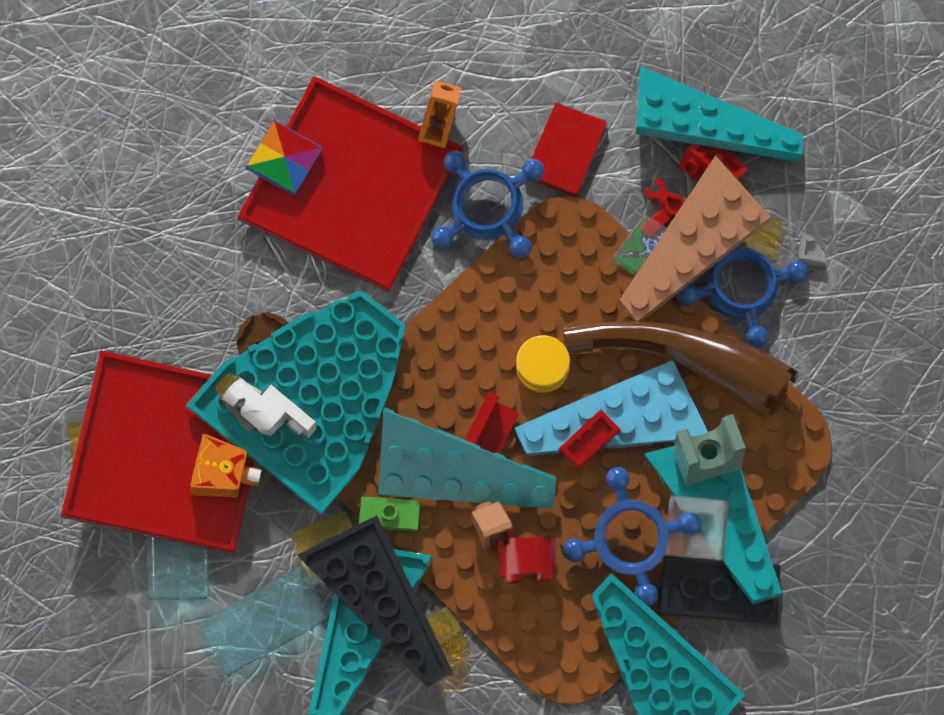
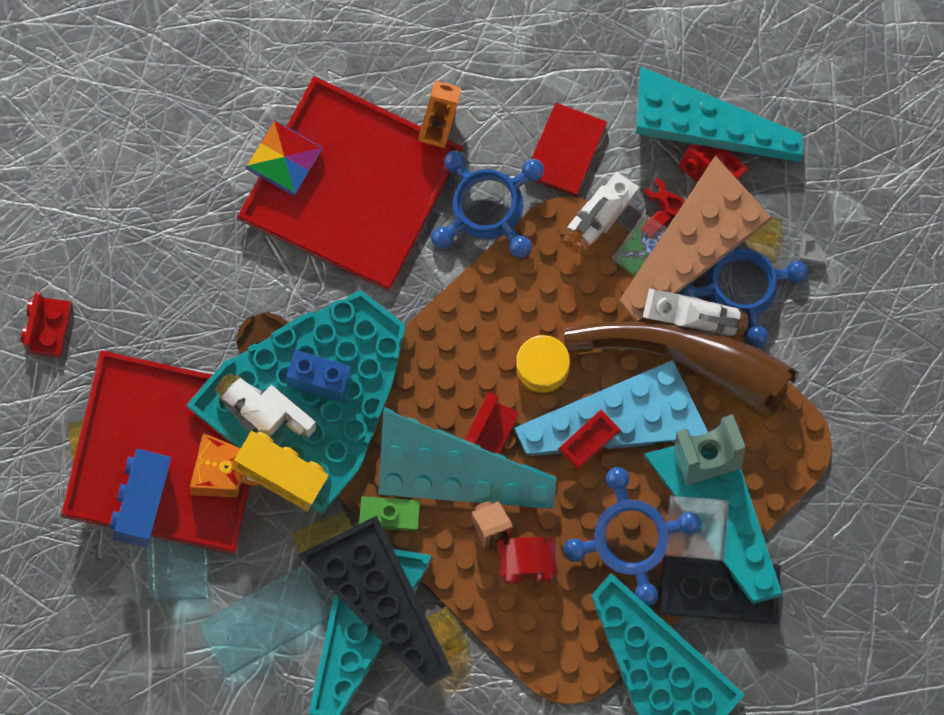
none -> red bracket [20,292,73,359]
none -> blue brick [109,449,171,548]
none -> yellow brick [231,431,329,512]
none -> blue hinge [286,350,351,403]
none -> white plate [562,171,639,254]
none -> white plate [643,288,748,337]

